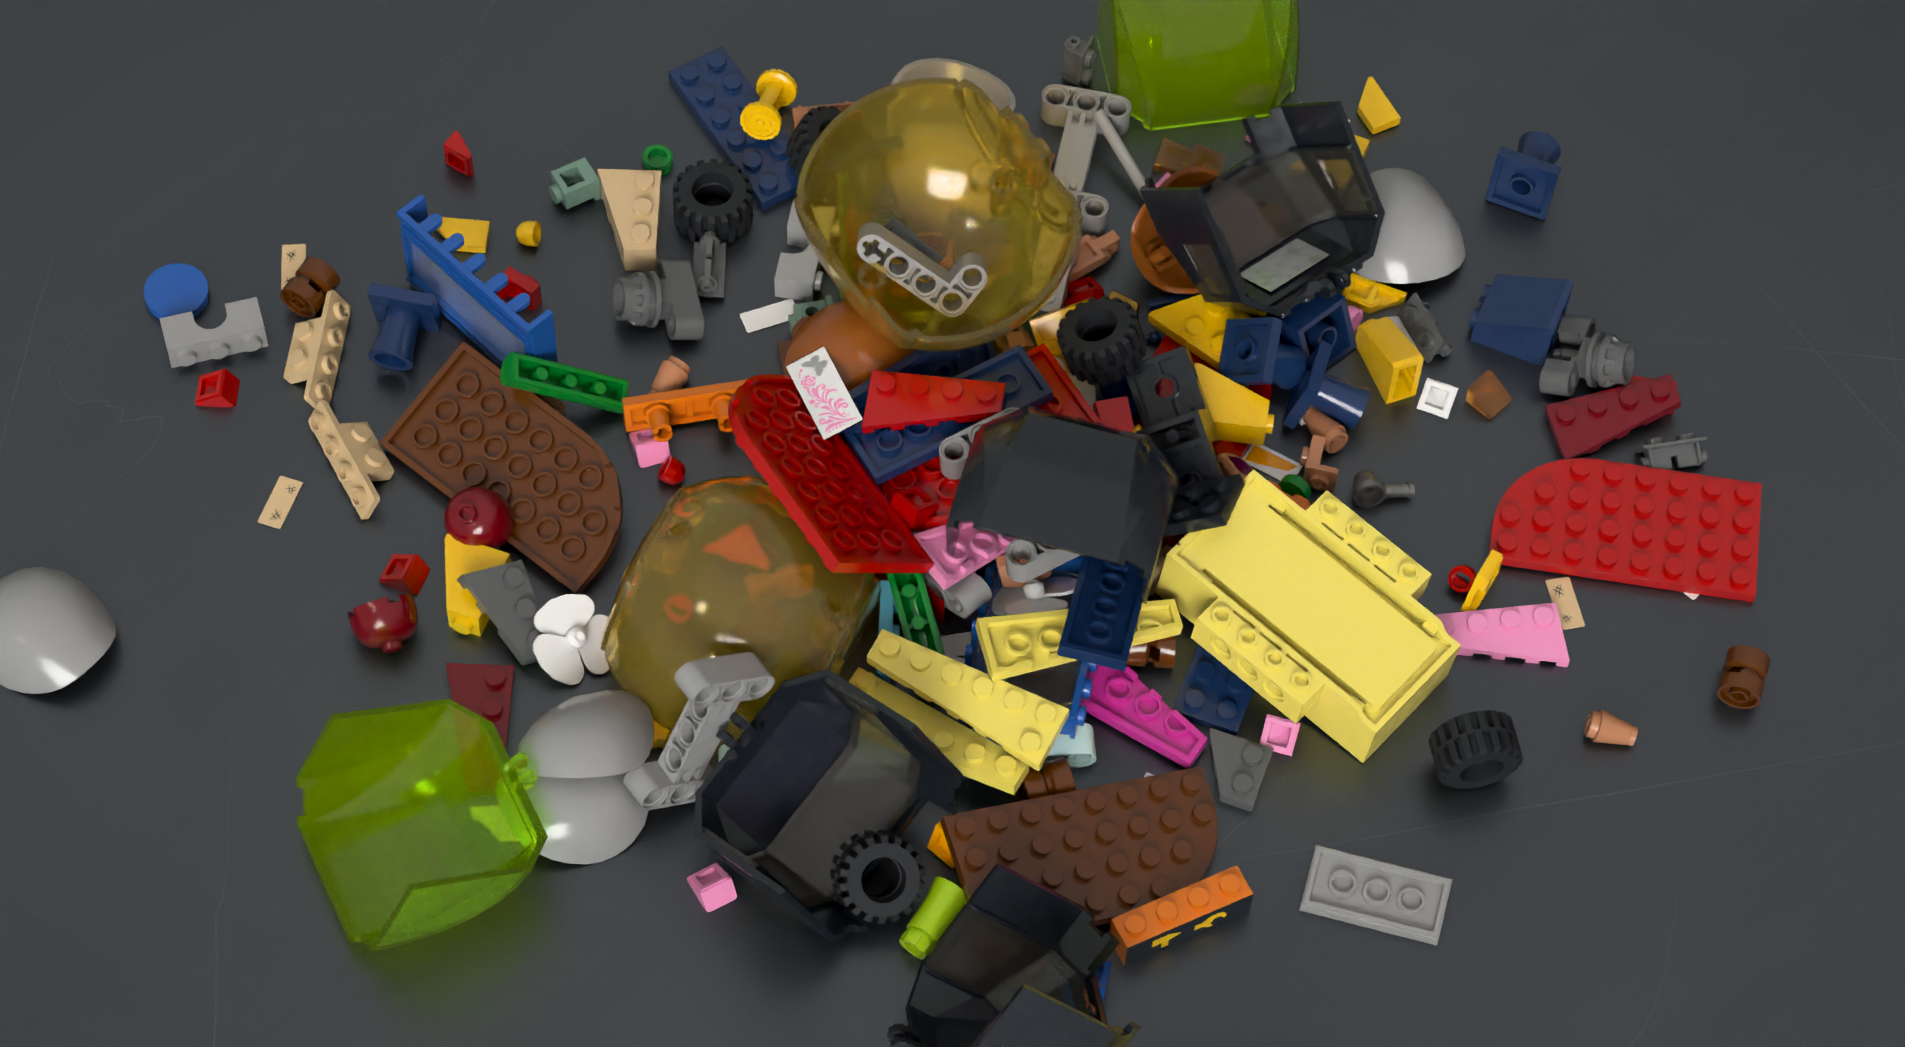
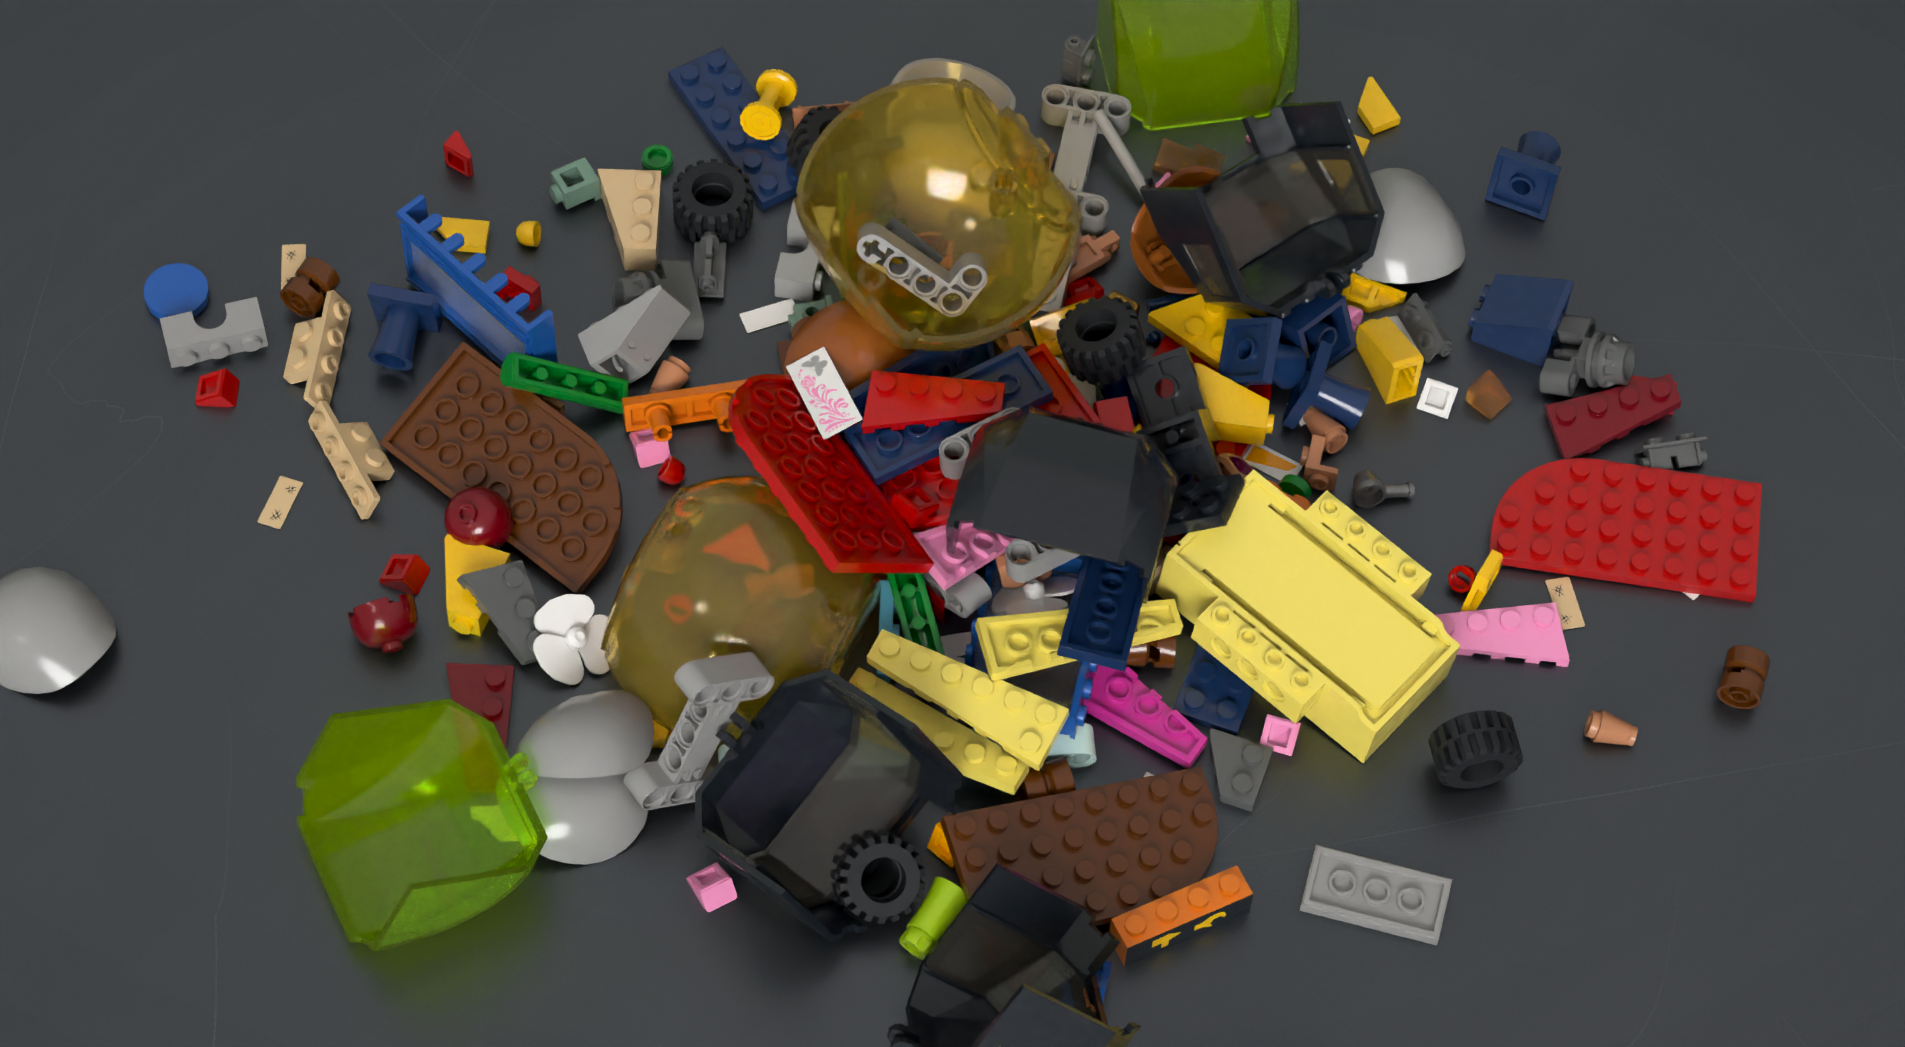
flat silver sticker [1238,238,1330,292] -> none
none -> light grey slope [578,284,691,385]

